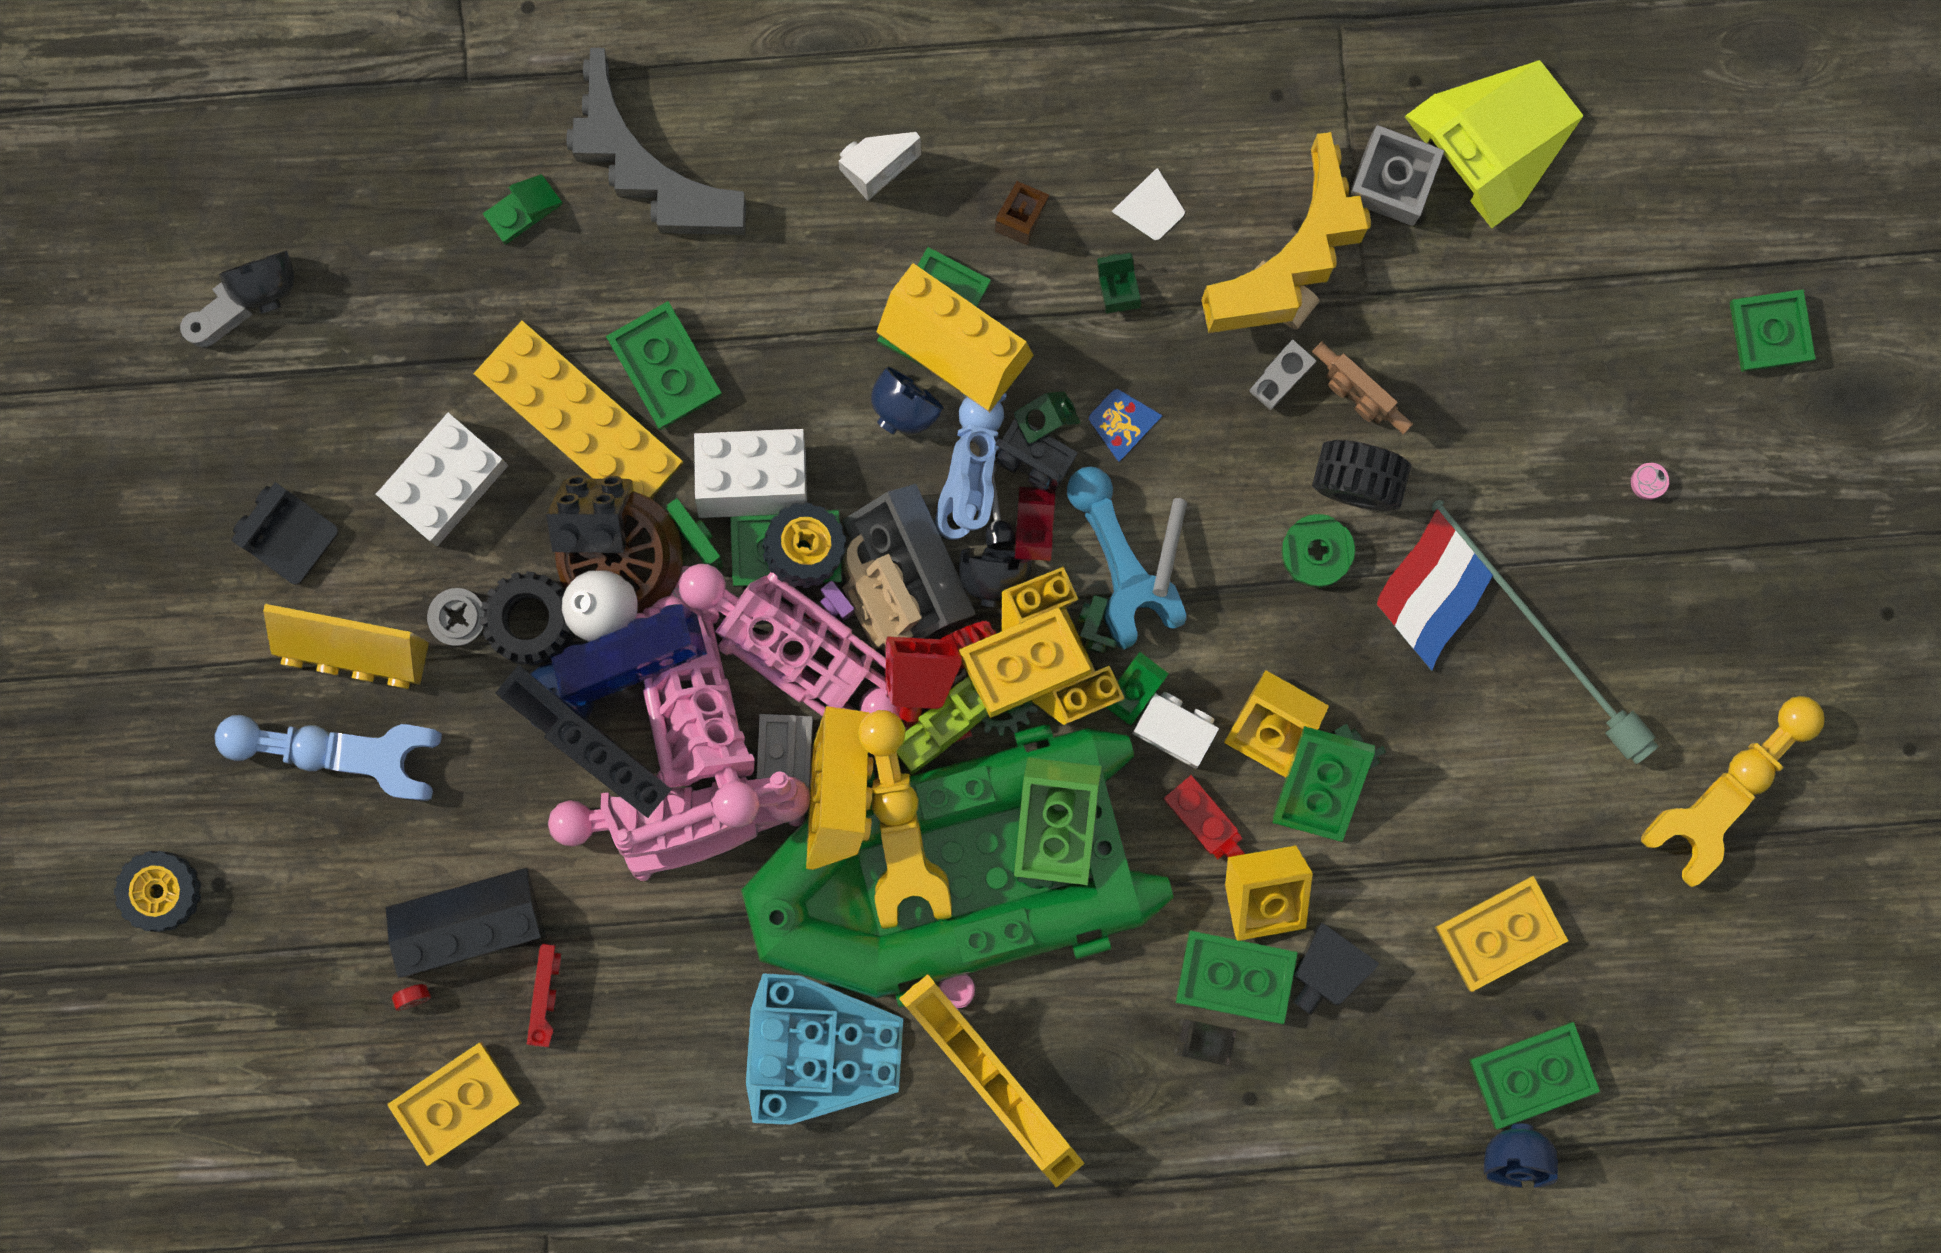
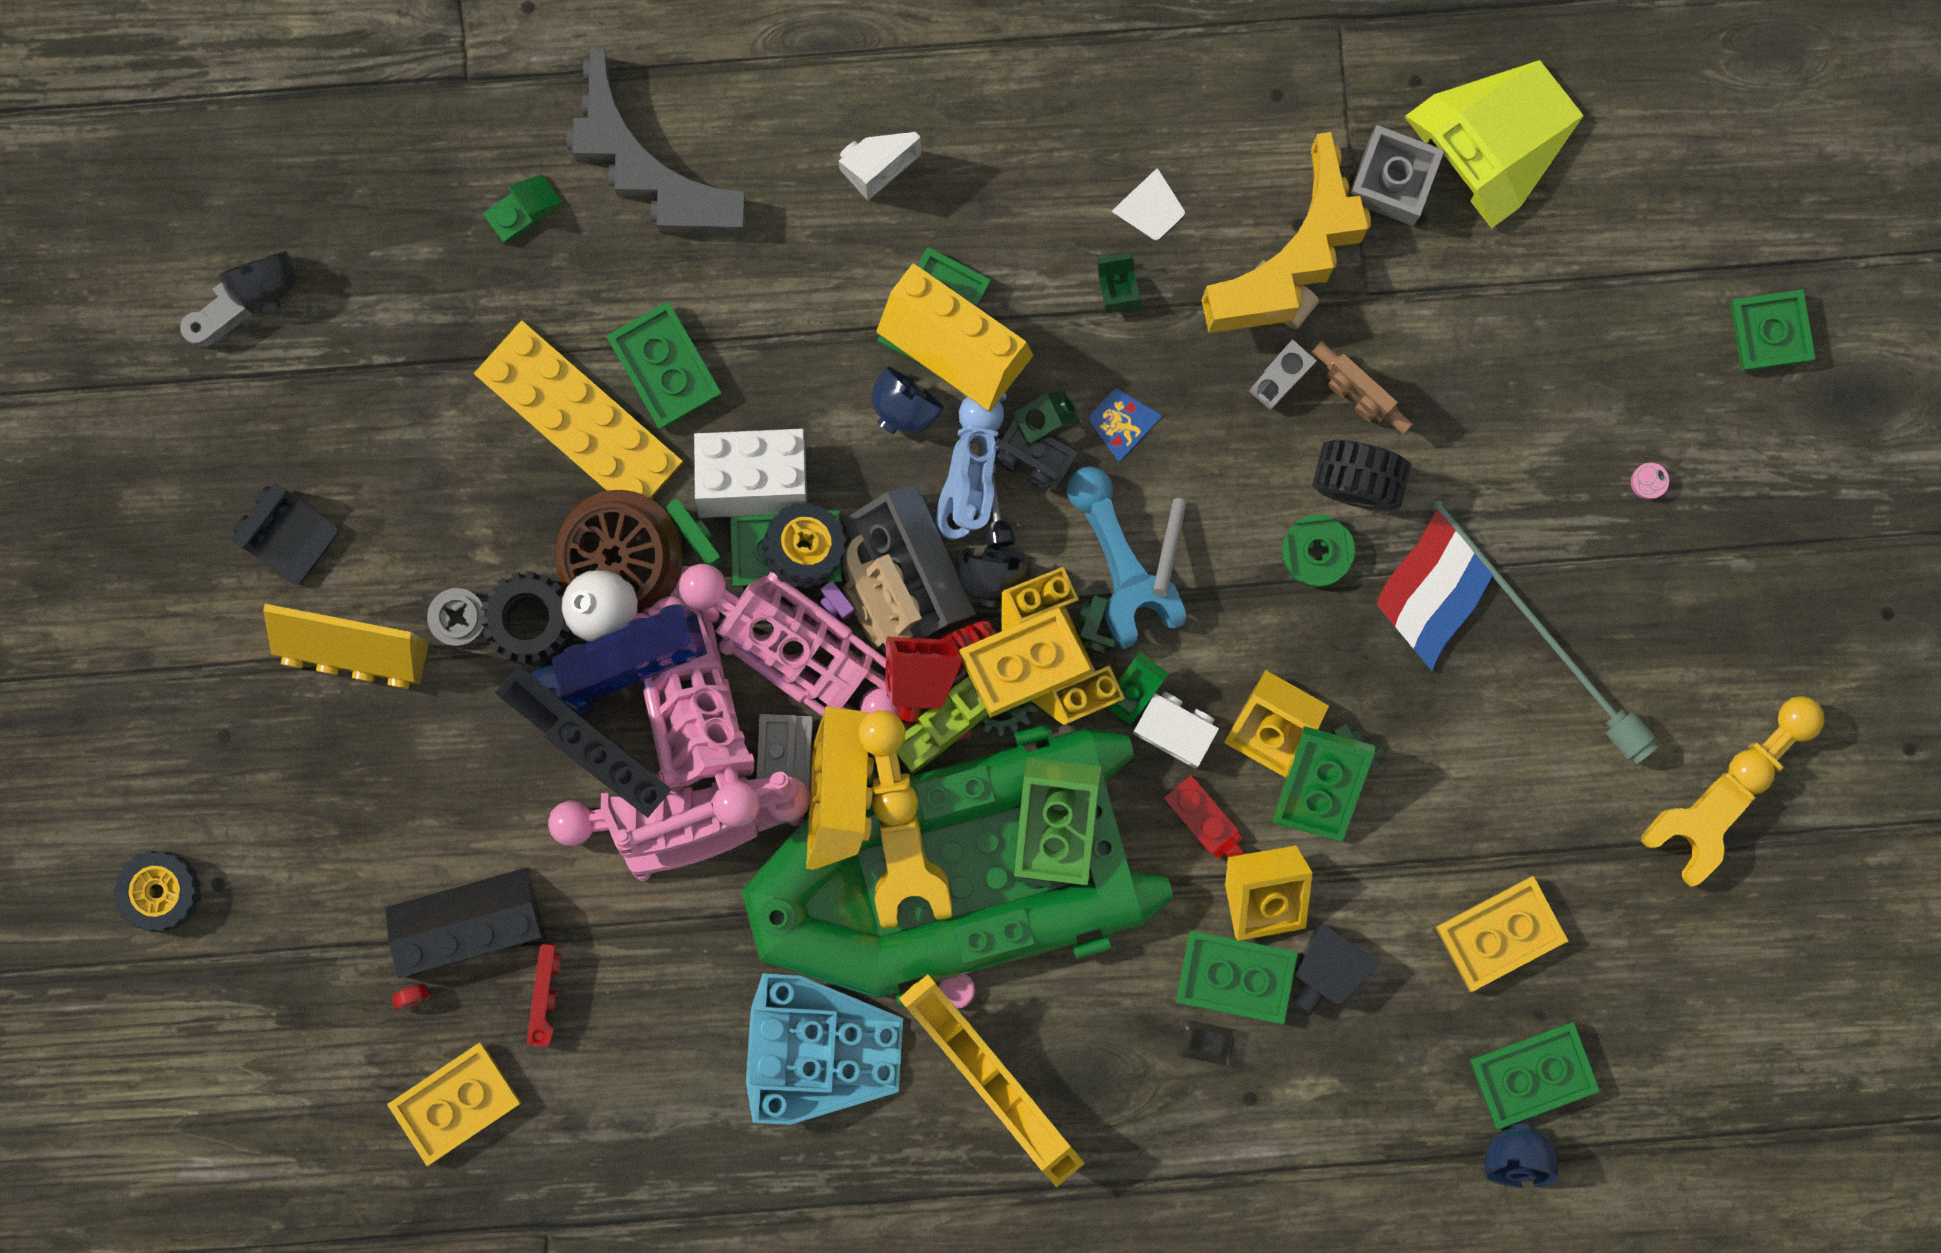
light blue piece [215,715,442,801] -> none
white brick [376,413,508,546] -> none
black bracket [546,476,633,553] -> none
reddish brown slope [995,181,1049,246] -> none
dark red slope [1015,487,1055,561] -> none

